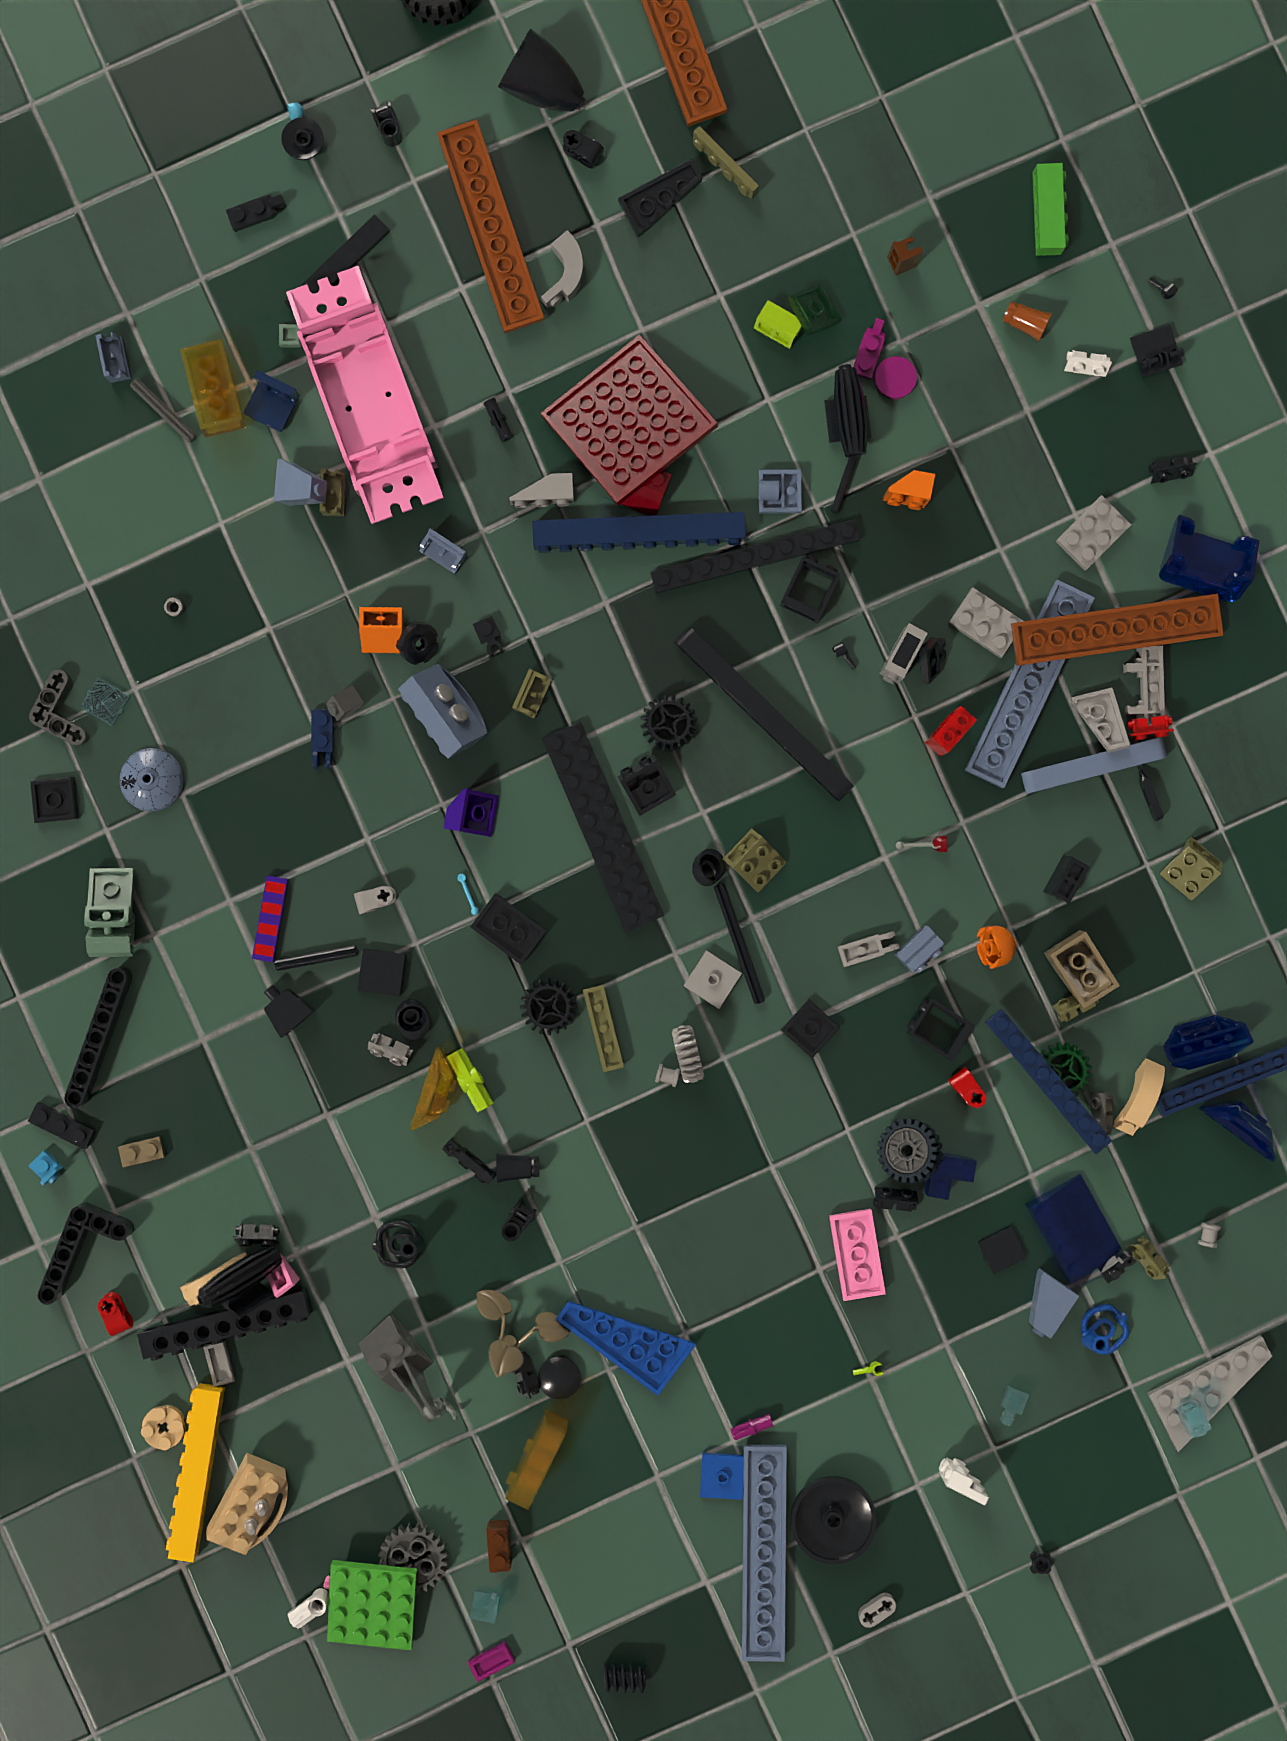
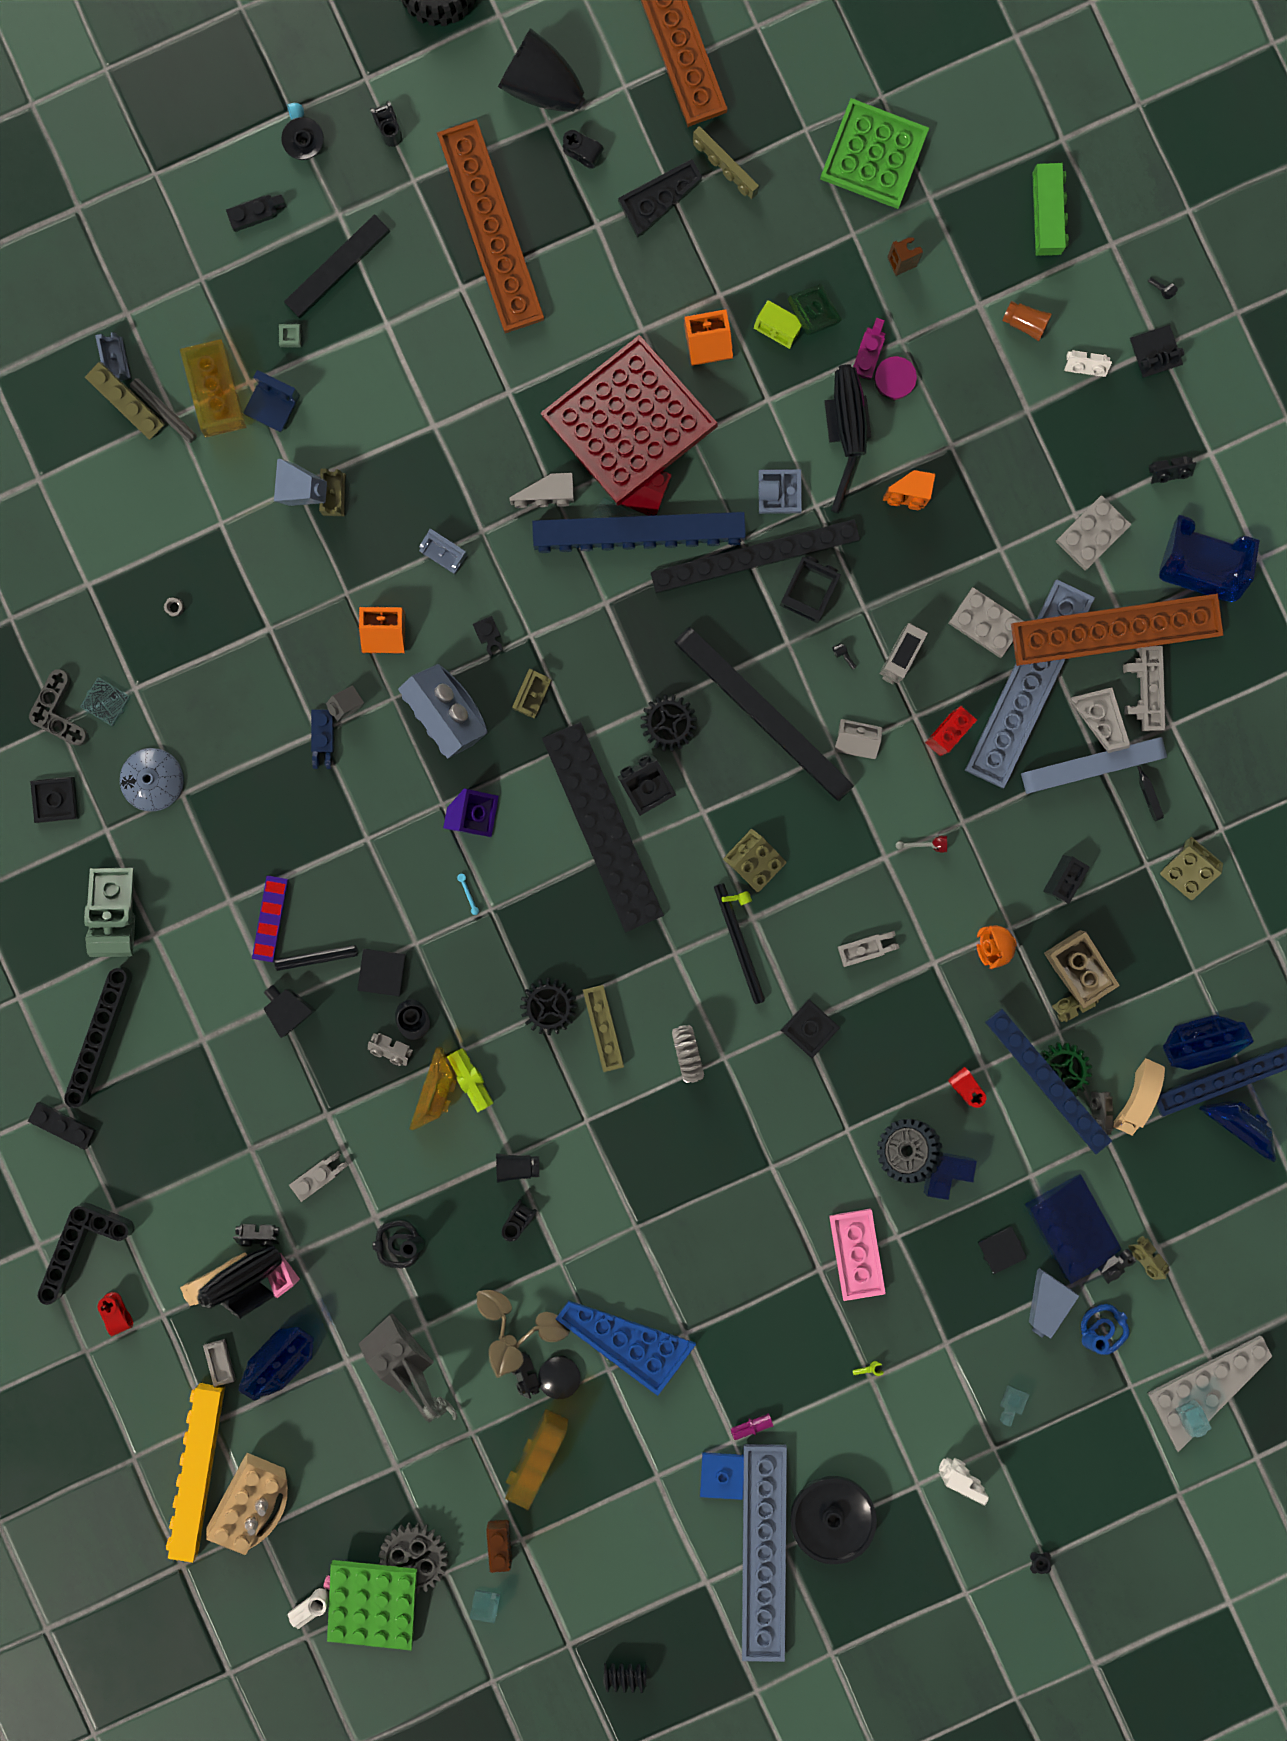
dark azure bracket [29,1150,64,1186] -> none
dark tan plate [118,1136,166,1167] -> none
black brick [137,1287,313,1361] -> none
tan plate [141,1405,186,1450] -> none
bright pink piece [286,266,444,524] -> none
light grey piece [353,886,397,915] -> none
black plate [396,621,438,665] -> none
black hinge [442,1138,497,1185] -> none
magenta tile [467,1641,515,1682] -> none
black plate [470,893,547,965] -> none
black pin [483,398,514,442] -> none
light grey arch [541,230,584,310] -> none
light grey bush [655,1064,680,1087] -> none
light grey plate [683,950,742,1009] -> none
black hat [692,849,725,886] -> none
light grey beam [858,1593,896,1628] -> none
black hinge [873,1187,919,1212] -> none
sand blue brick [894,925,944,973] -> none
black window [906,997,975,1062] -> none
black hinge [919,637,946,685] -> none
red hinge [1127,715,1174,740] -> none
light grey bush [1198,1222,1221,1248] -> none
none -> olive plate [85,361,165,440]
none -> clear blue wedge [238,1327,314,1401]
none -> light grey hinge [289,1151,348,1202]
none -> orange slope [684,309,733,366]
none -> lime hand [722,891,752,905]
none -> bright green plate [820,98,929,209]
none -> light grey panel [835,719,882,759]

